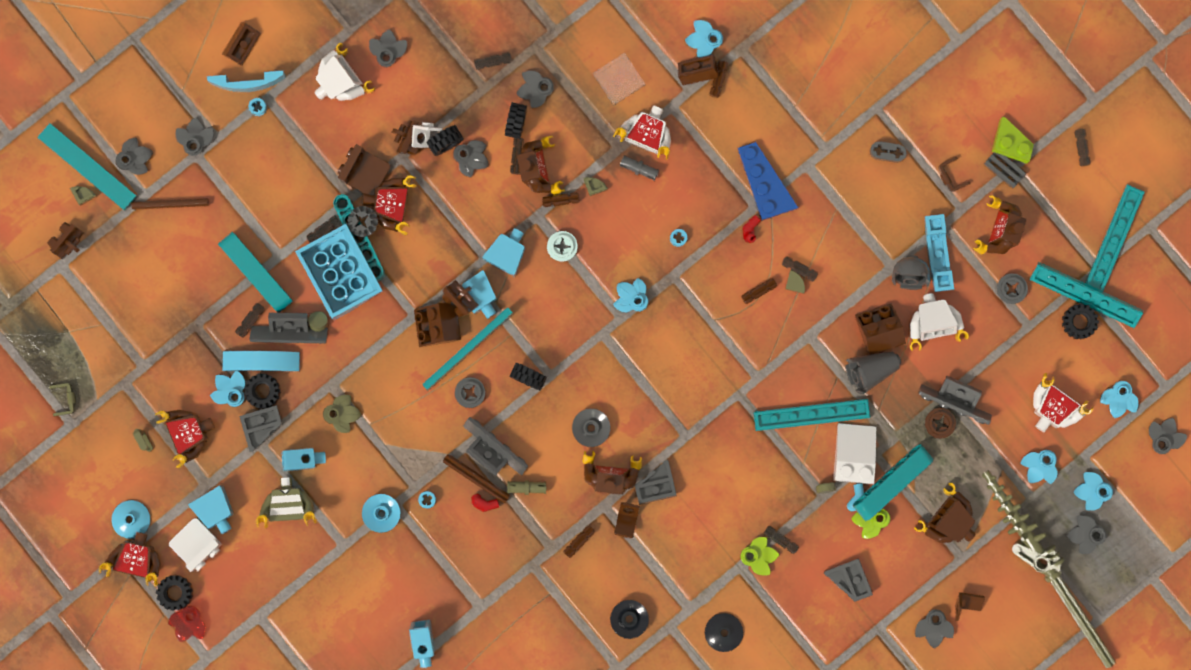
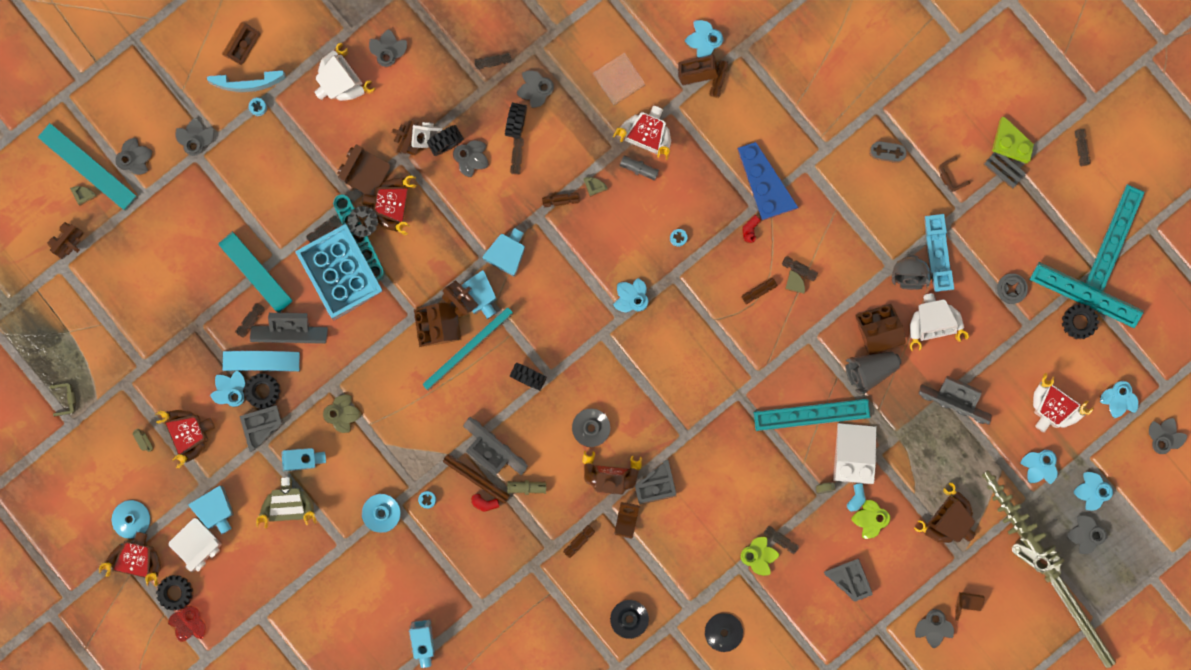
reddish brown bar [131,198,209,209] -> none
olive tile [308,312,328,331] -> none
dark grey gear [455,377,485,408] -> none
reddish brown torso [517,136,564,195] -> none
light aqua gear [547,231,578,262] -> none
teal beam [853,444,934,521] -> none
reddish brown gear [925,408,956,439] -> none
reddish brown torso [973,196,1026,254] -> none

